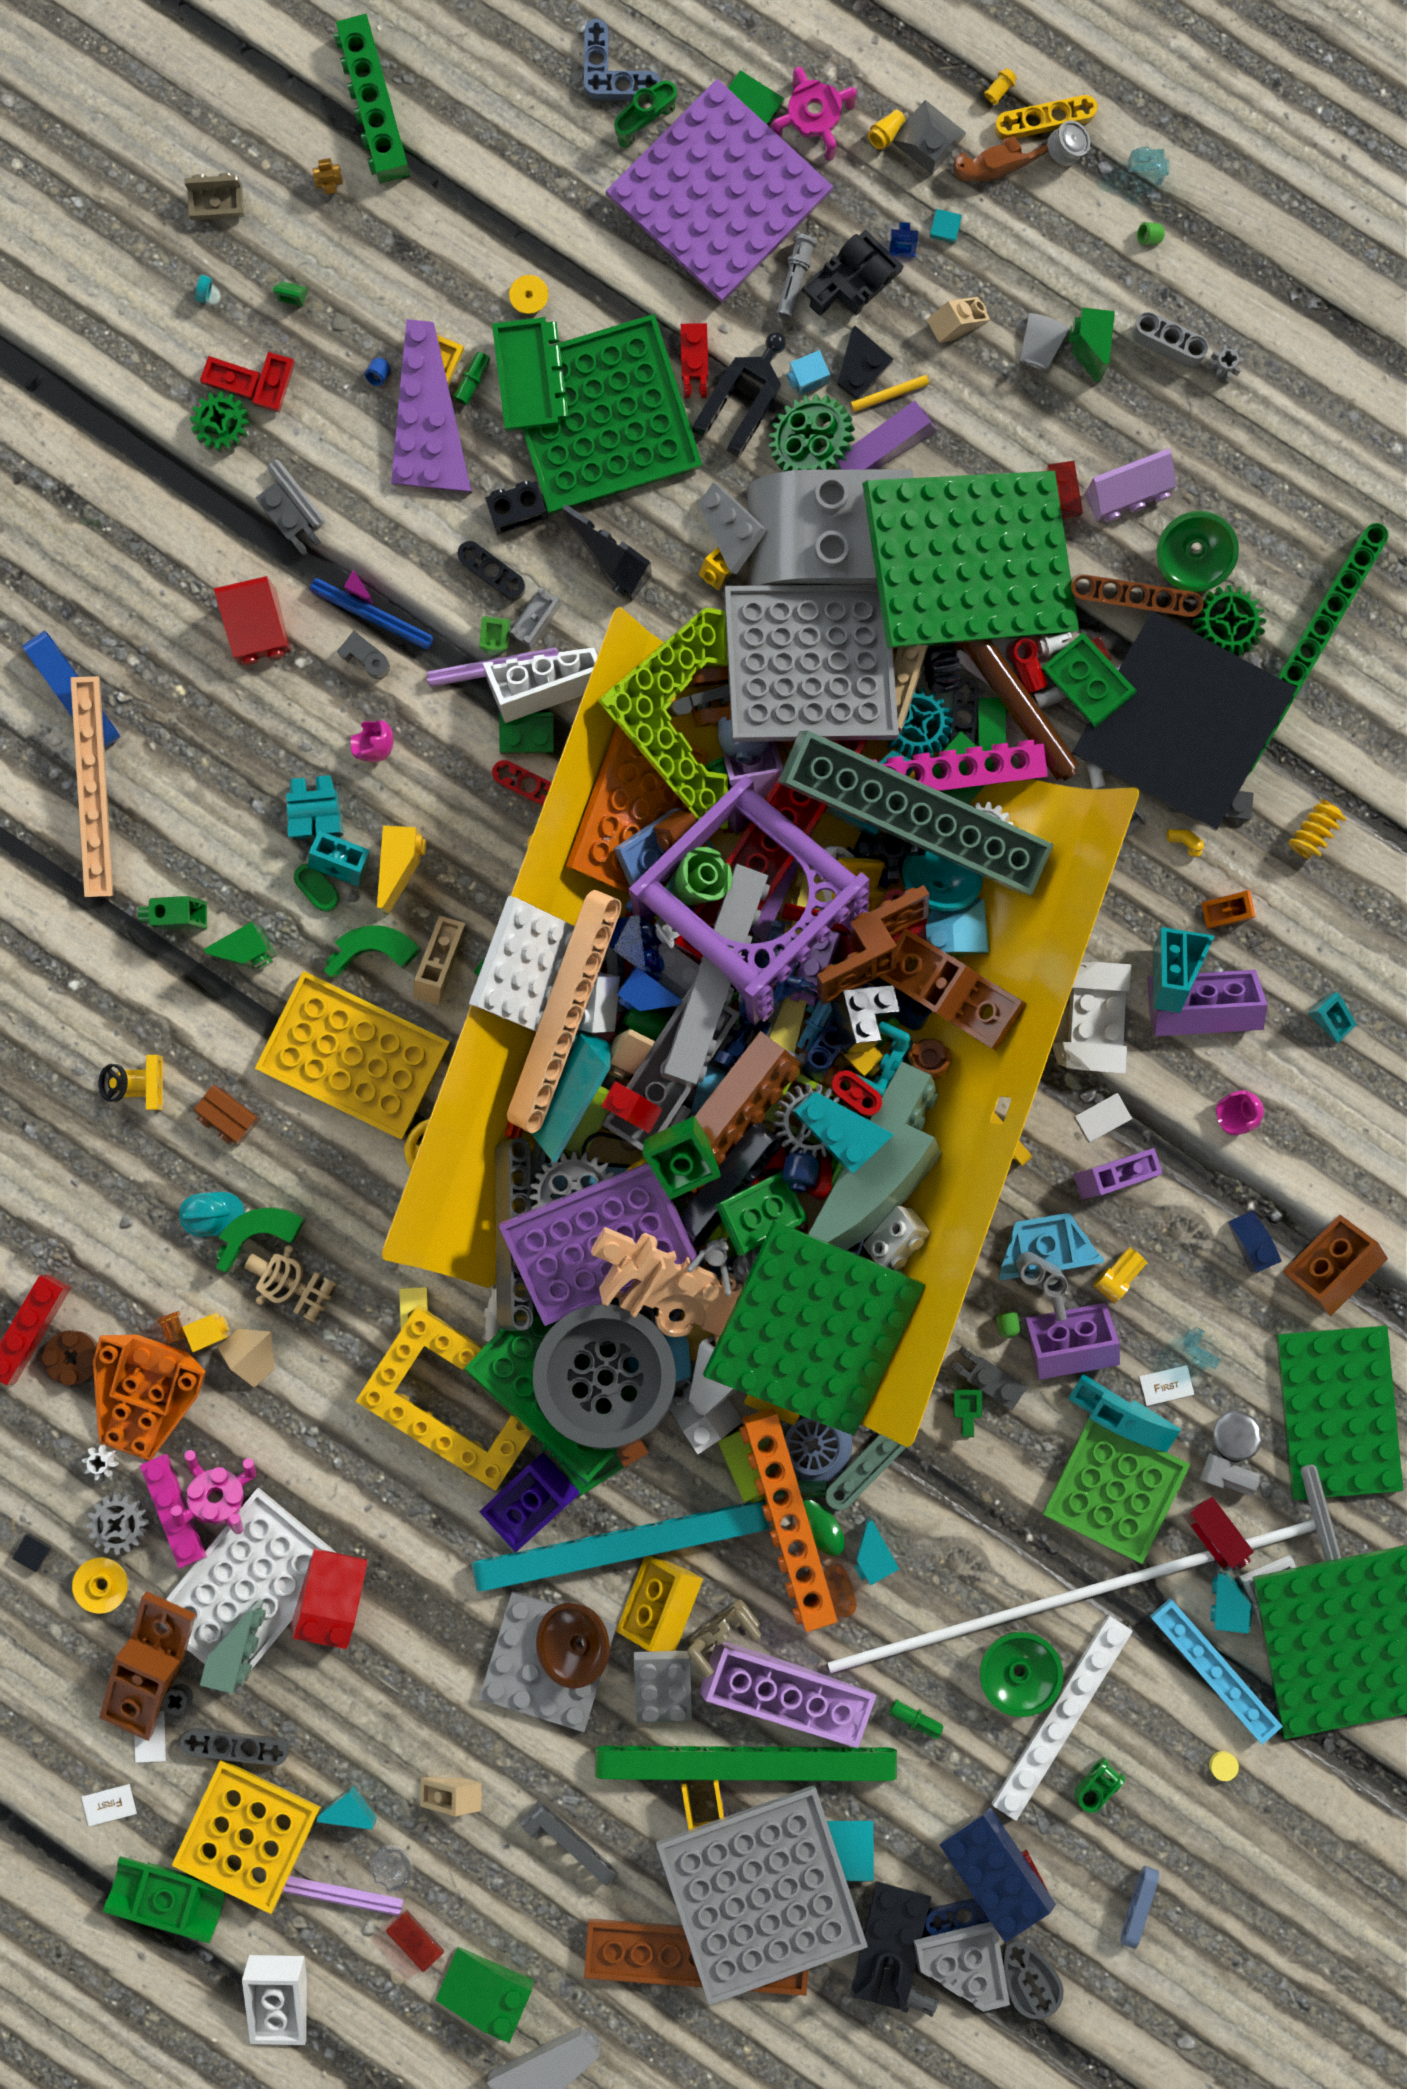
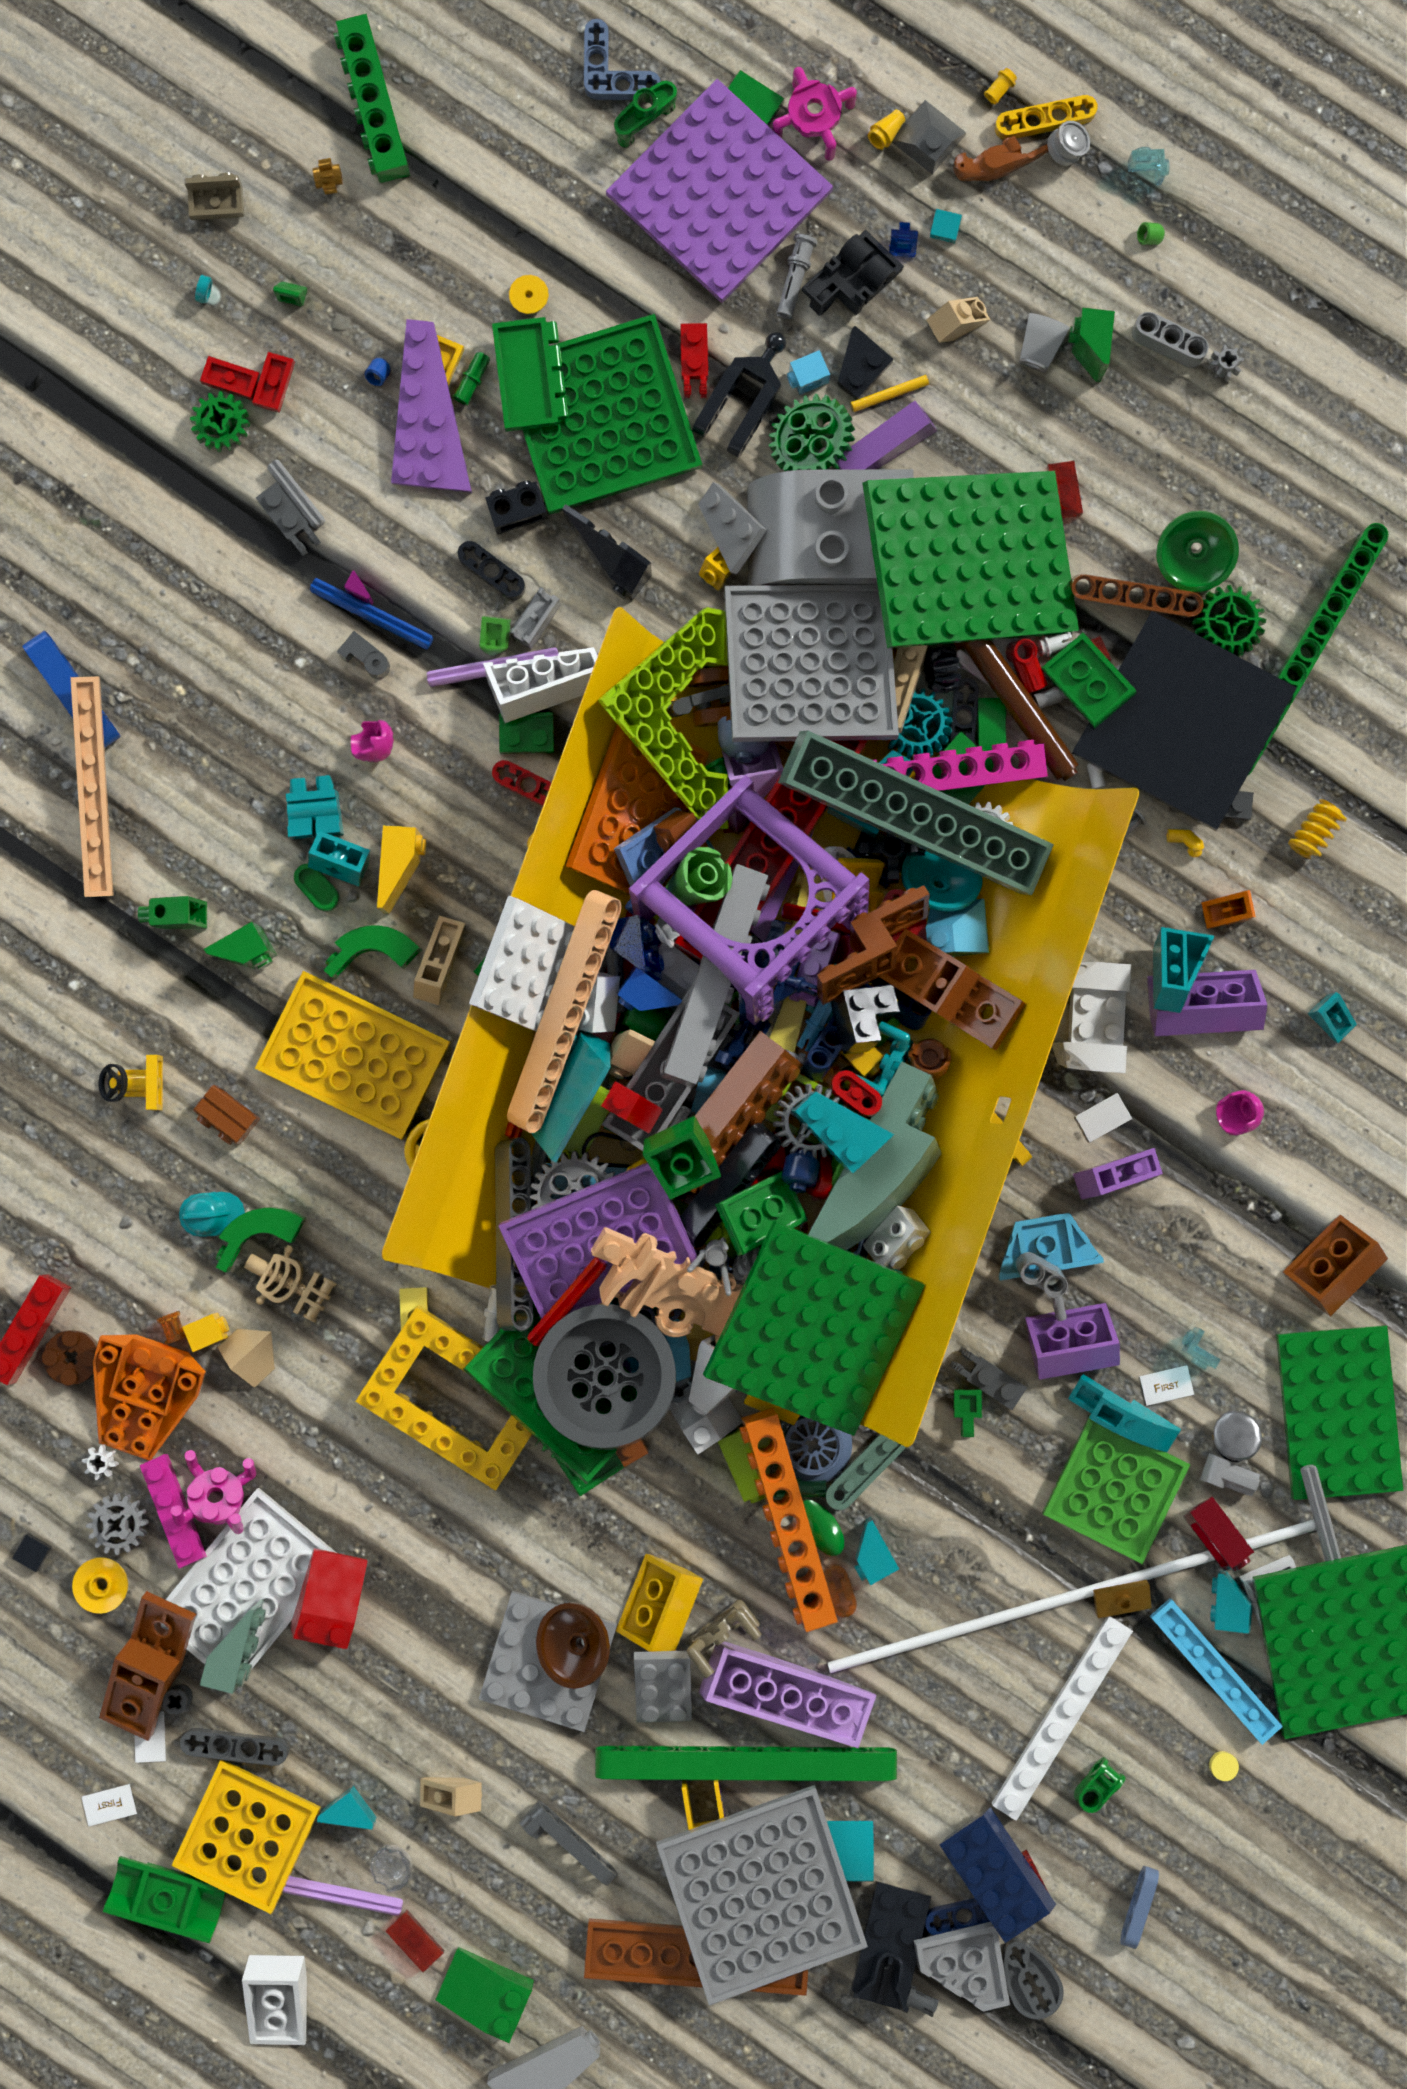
red slope [214,576,291,665] -> none
teal beam [471,1500,771,1591] -> none
dark purple slope [479,1452,580,1553] -> none
green axle [888,1699,944,1739] -> none
green dish [979,1632,1063,1717] -> none
bright green piece [996,1312,1020,1338] -> none
lavender slope [1085,448,1176,523] -> none
yellow piece [1093,1247,1148,1304] -> none
dark blue slope [1227,1211,1282,1273] -> none
none -> red axle [527,1257,607,1346]
none -> pearl gold plate [1093,1580,1152,1618]

